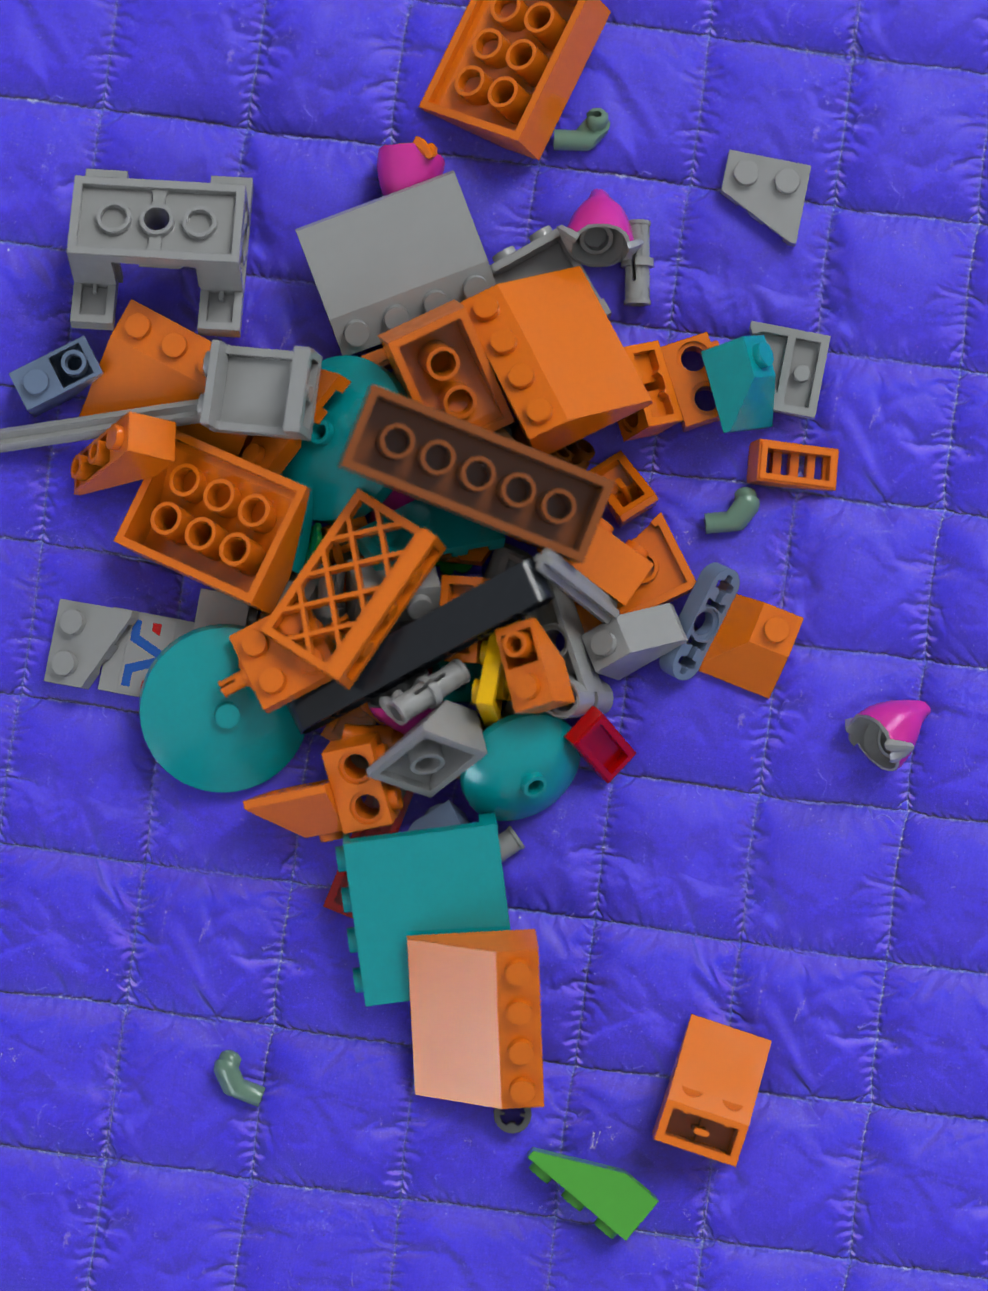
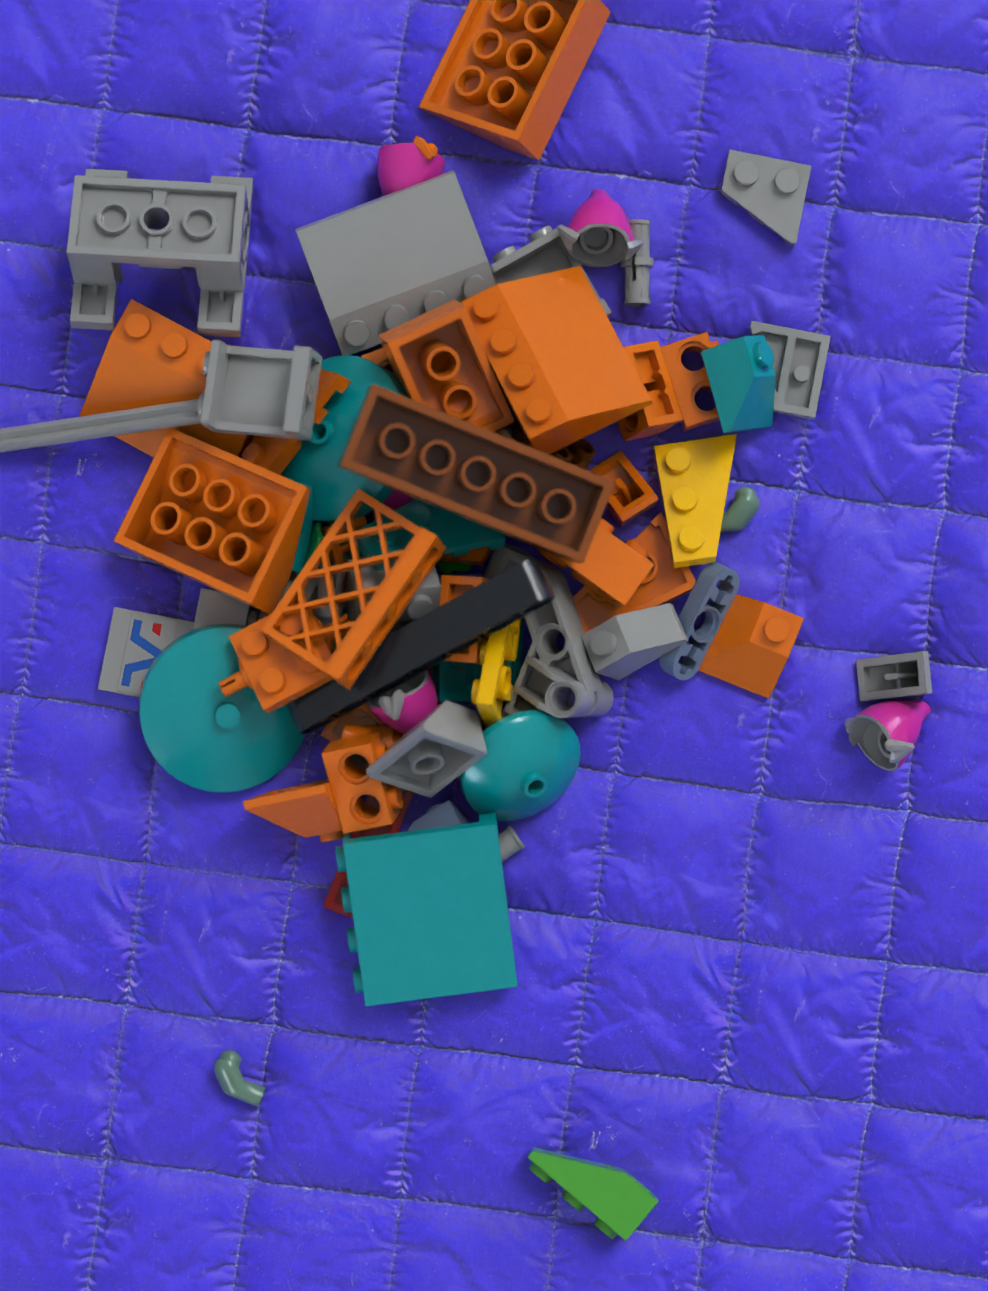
sand blue slope [8,336,104,417] -> none
light grey wing [44,599,139,689] -> none
orange slope [70,411,176,496] -> none
light grey pin [387,659,470,726] -> none
orange slope [407,929,544,1109] -> none
orange slope [494,618,575,714] -> none
dark grey bush [494,1108,532,1134] -> none
light grey axle [534,549,620,623] -> none
sand green arm [554,108,610,151] -> none
red tile [564,706,636,783] -> none
orange slope [651,1014,772,1167] -> none
orange slope [747,439,839,491] -> none
none -> yellow wing [654,434,737,568]
none -> light grey slope [856,651,932,701]

